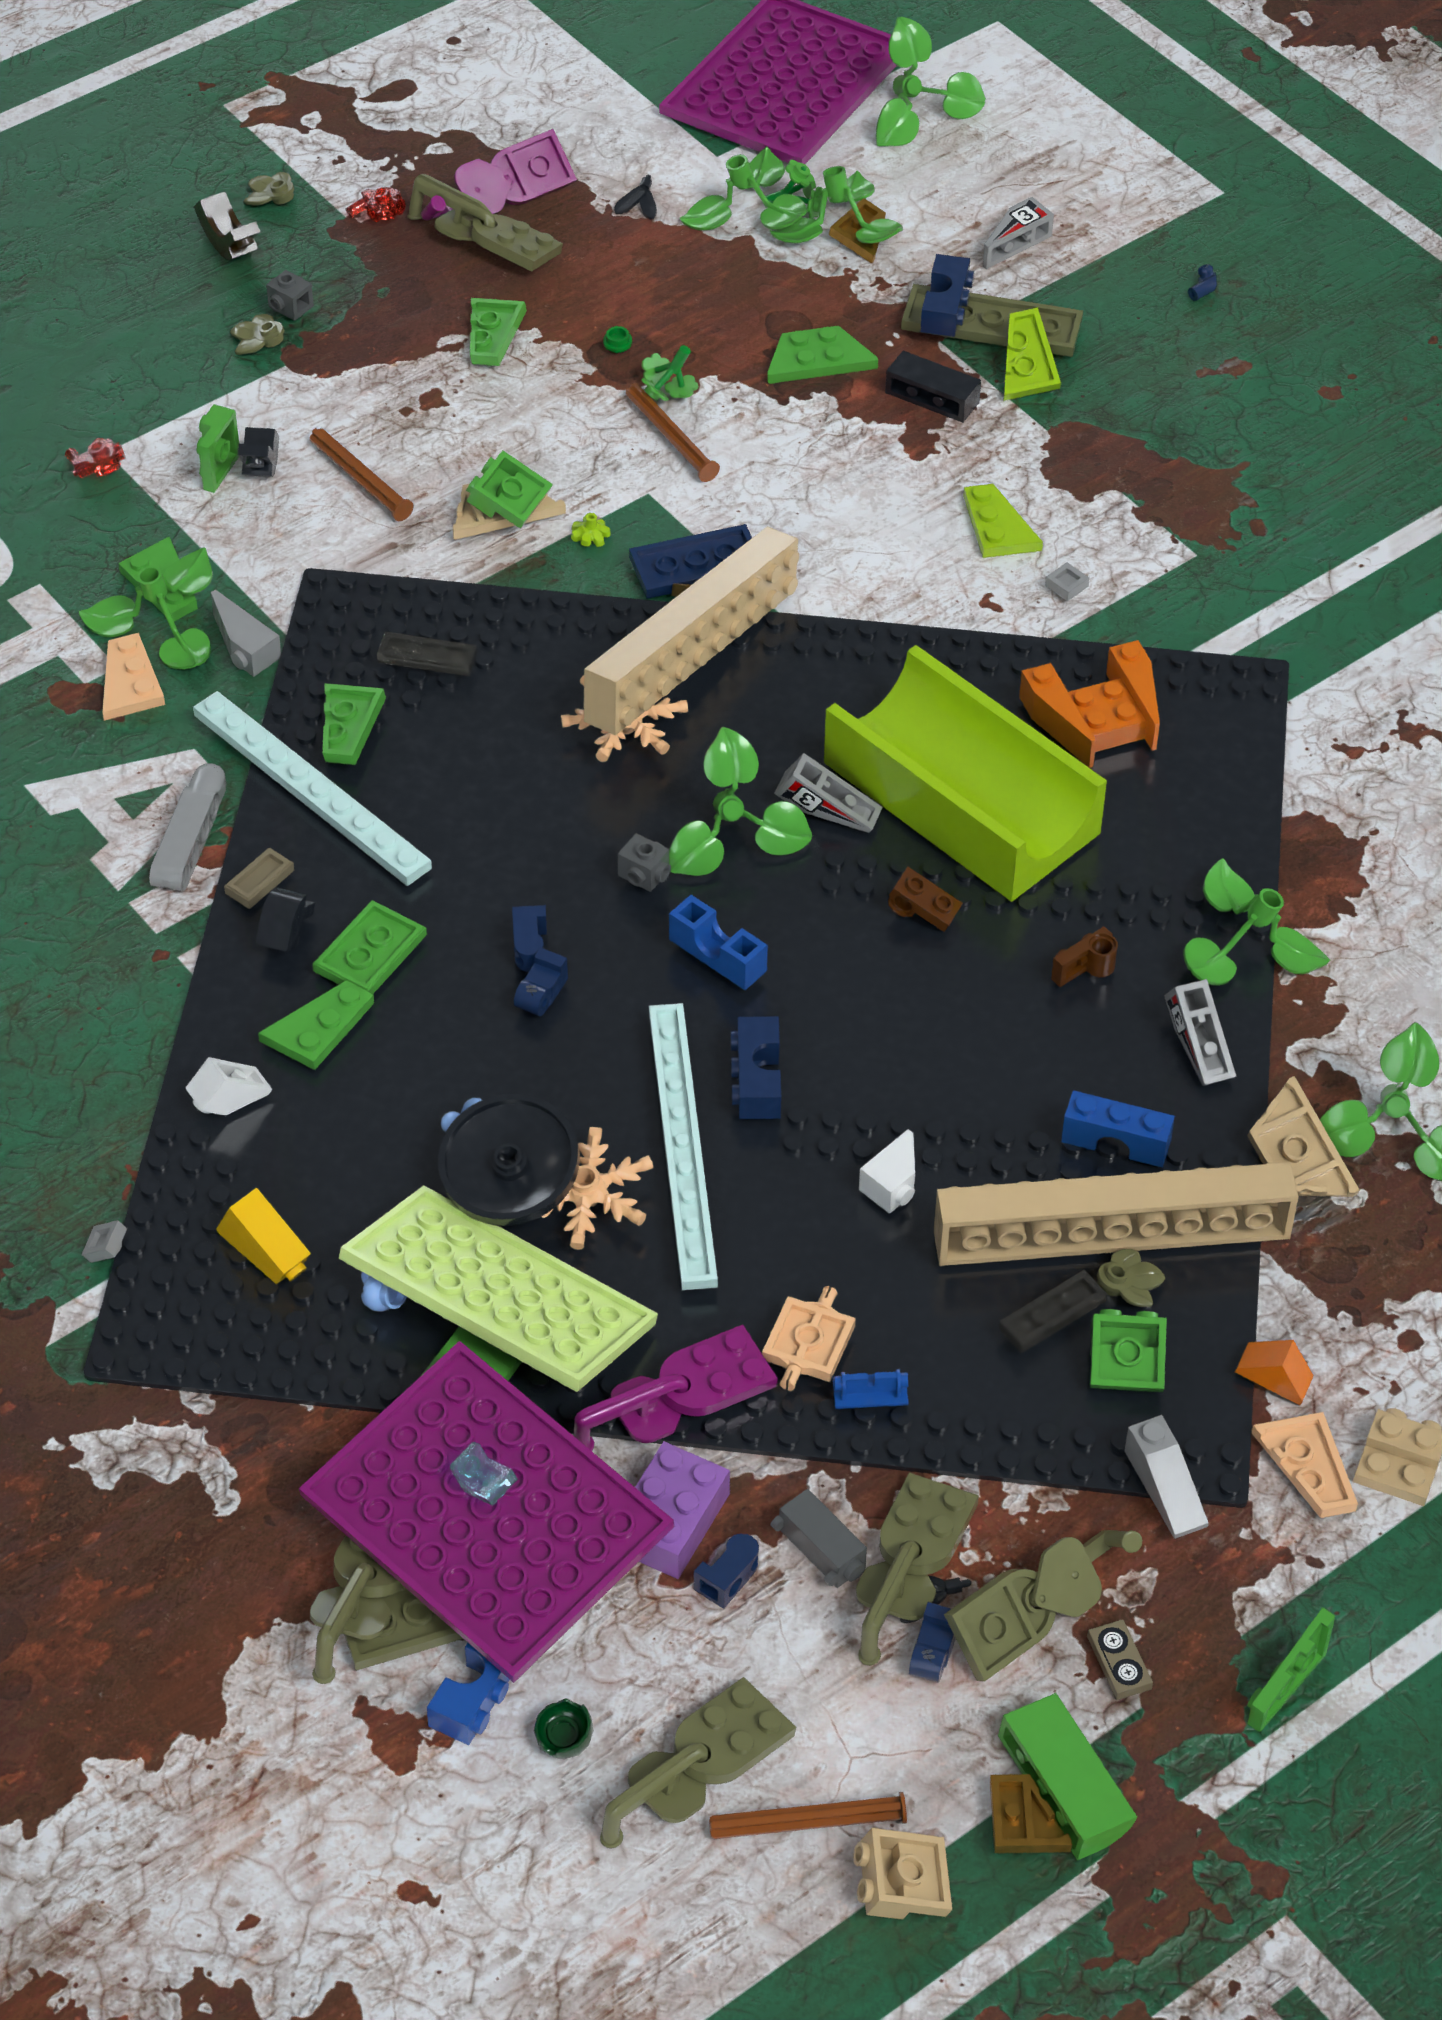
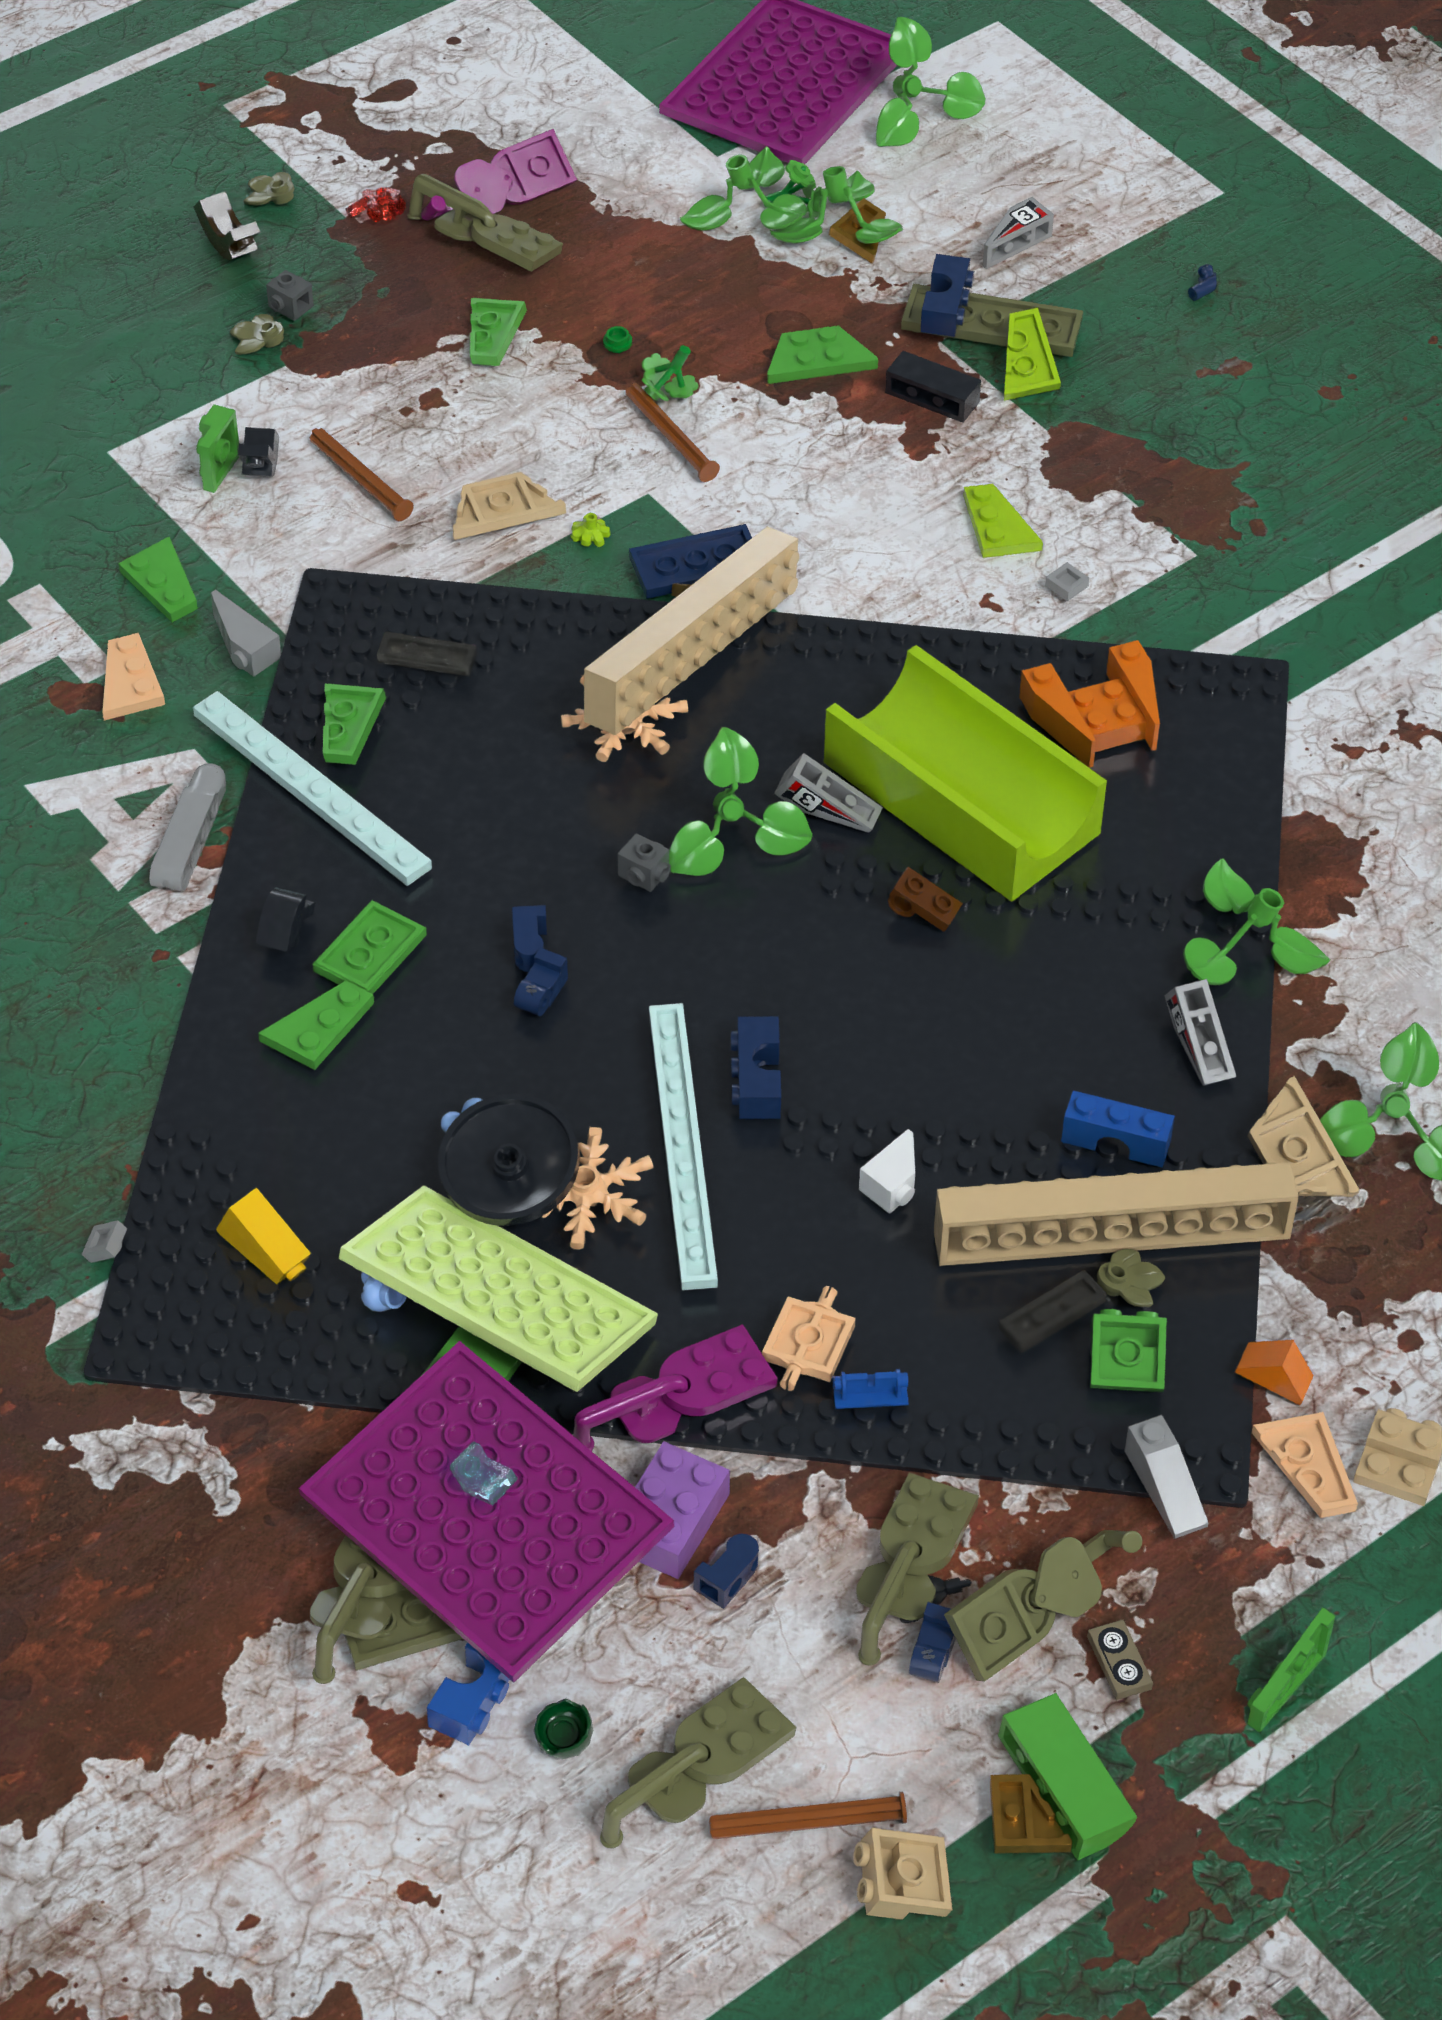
clear red piece [65,438,126,478] -> none
bright green plant [79,547,213,669] -> none
white slope [186,1057,272,1115] -> none
dark tan tile [224,848,294,909] -> none
bright green plate [466,450,553,529] -> none
black piece [614,174,657,220] -> none
blue arch [669,895,768,990] -> none
dark grey brick [770,1489,867,1588] -> none
reddish brown plate [1051,926,1118,987] -> none

